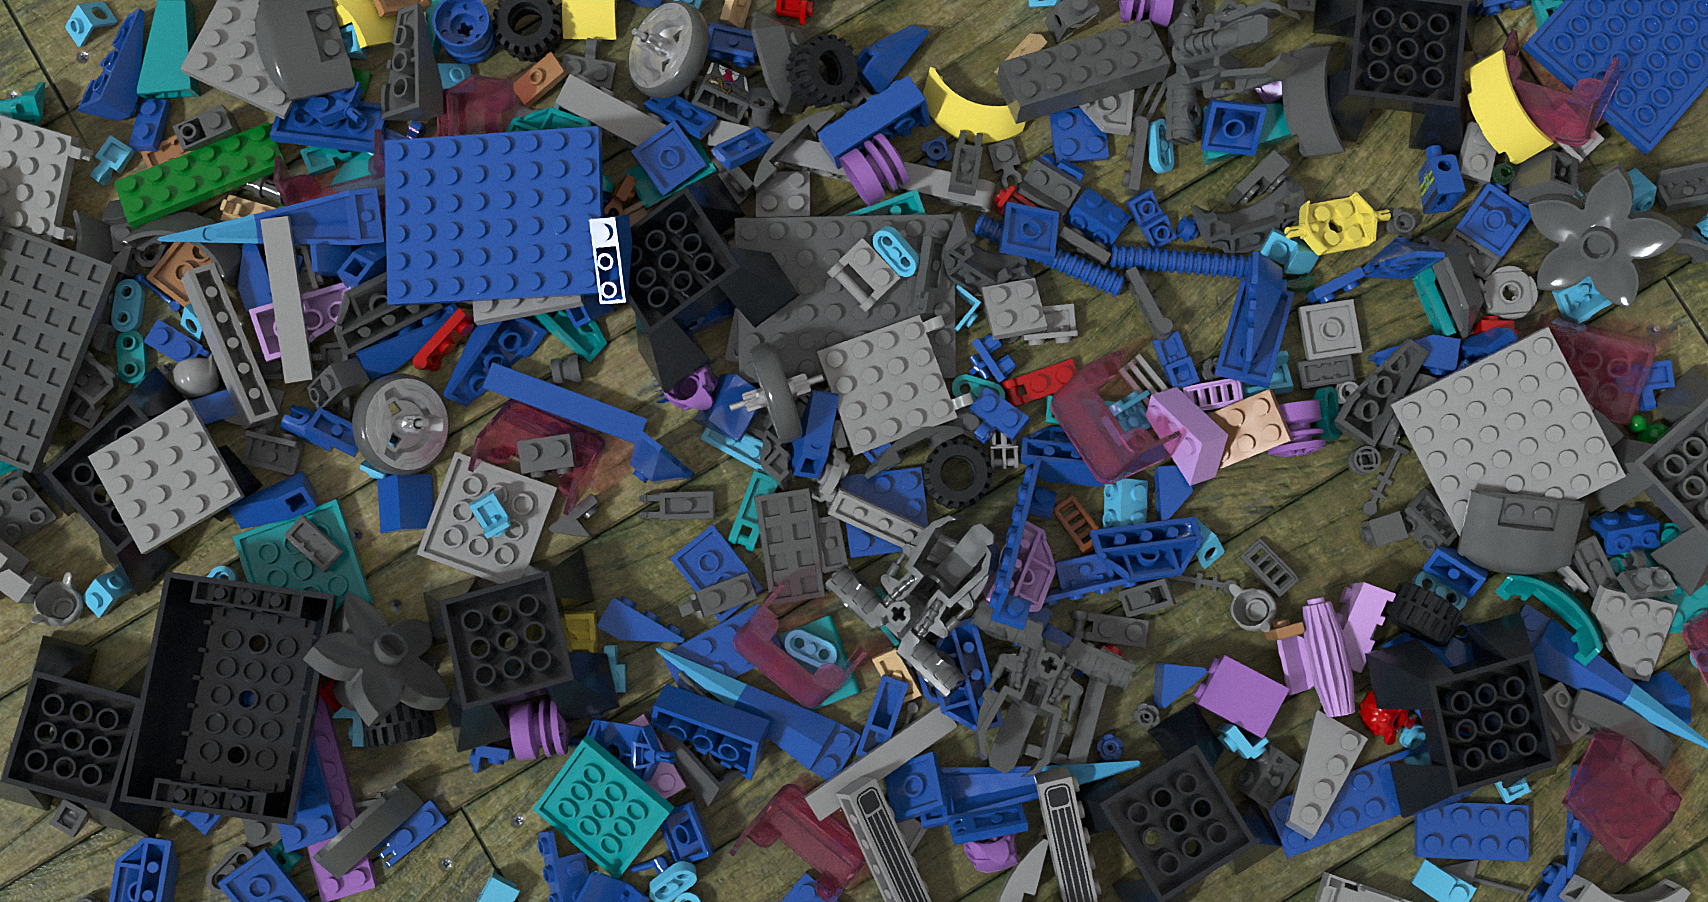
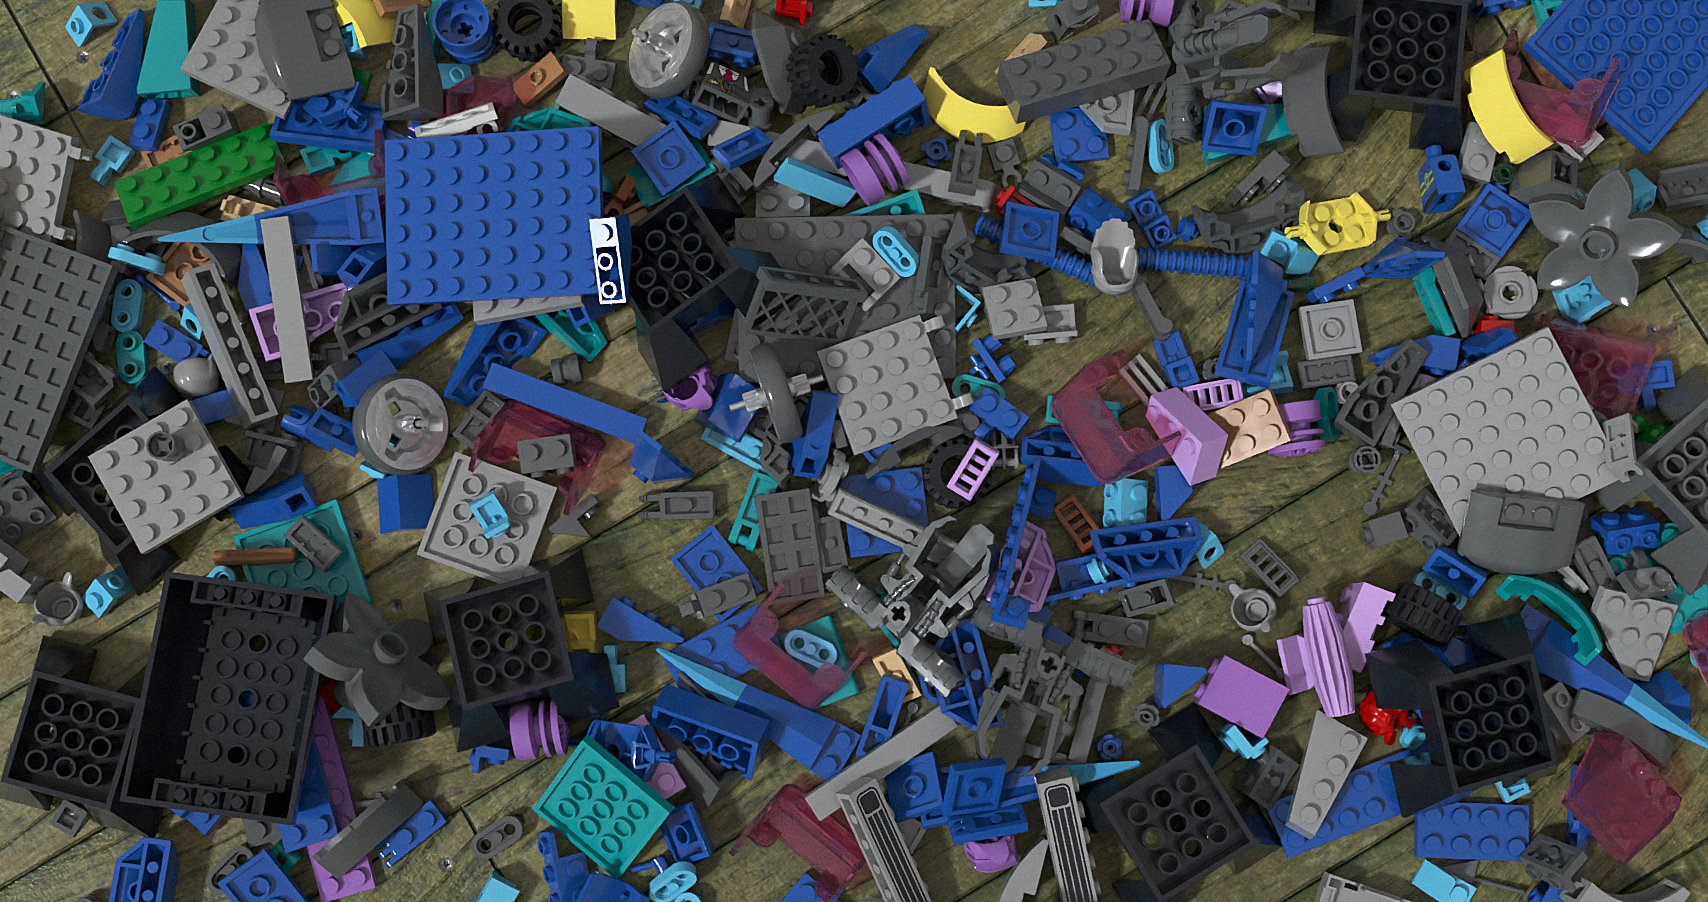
red plate [413,307,475,372] -> none
red plate [1001,359,1081,407] -> none
medium azure bracket [1101,390,1151,447] -> none
medium nougat plate [1264,619,1305,641] -> none
none -> medium azure plate [107,244,166,275]
none -> dark grey wheel [146,431,185,462]
none -> medium nougat axle [213,547,297,566]
none -> dark grey slope [244,445,291,494]
none -> blue hinge [333,349,399,407]
none -> white plate [415,102,498,138]
none -> dark grey slope [452,390,507,452]
none -> dark grey plate [471,815,524,860]
none -> dark grey fence [741,266,868,344]
none -> medium azure tile [774,157,857,208]
none -> blue plate [942,758,1007,816]
none -> lavender slope [946,437,999,501]
none -> medium azure plate [1086,557,1110,584]
none -> light grey hair [1090,218,1139,295]
none -> light grey hinge [1242,634,1285,679]
none -> dark grey bracket [1519,833,1588,893]
none -> light grey hinge [1602,413,1643,483]

